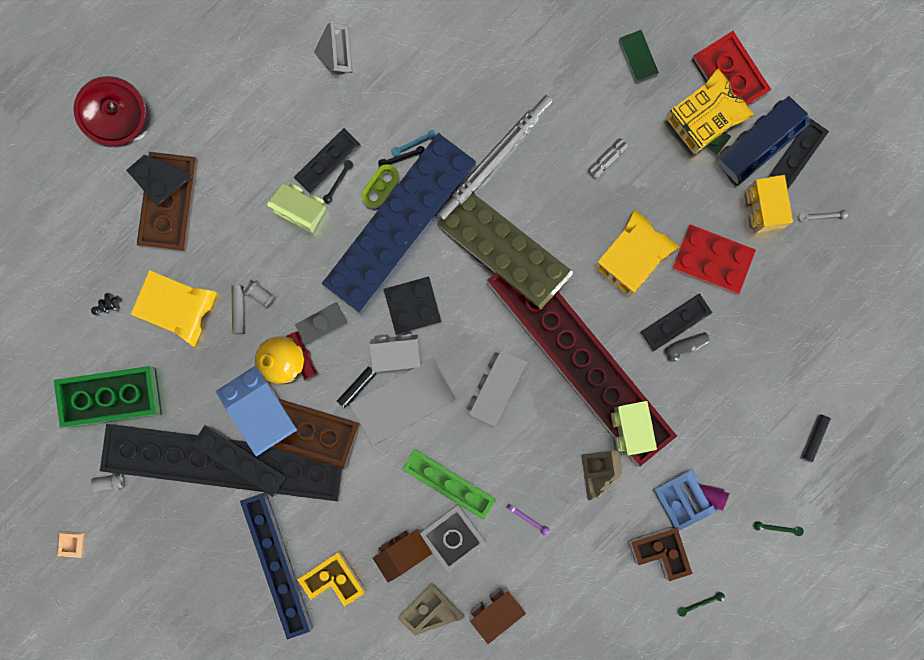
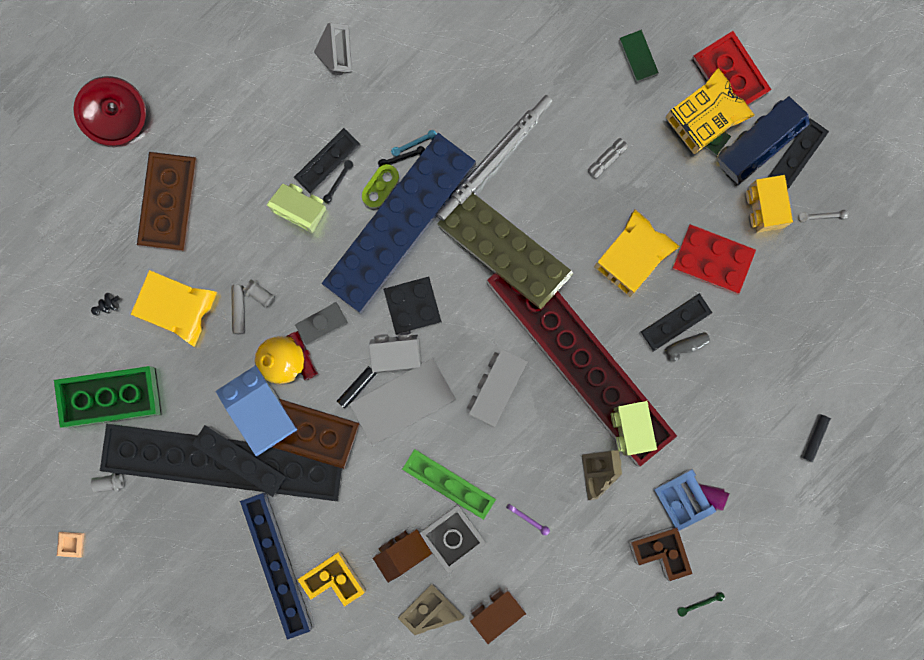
black wing [126,155,193,207] -> none
dark green hinge [754,521,804,536] -> none

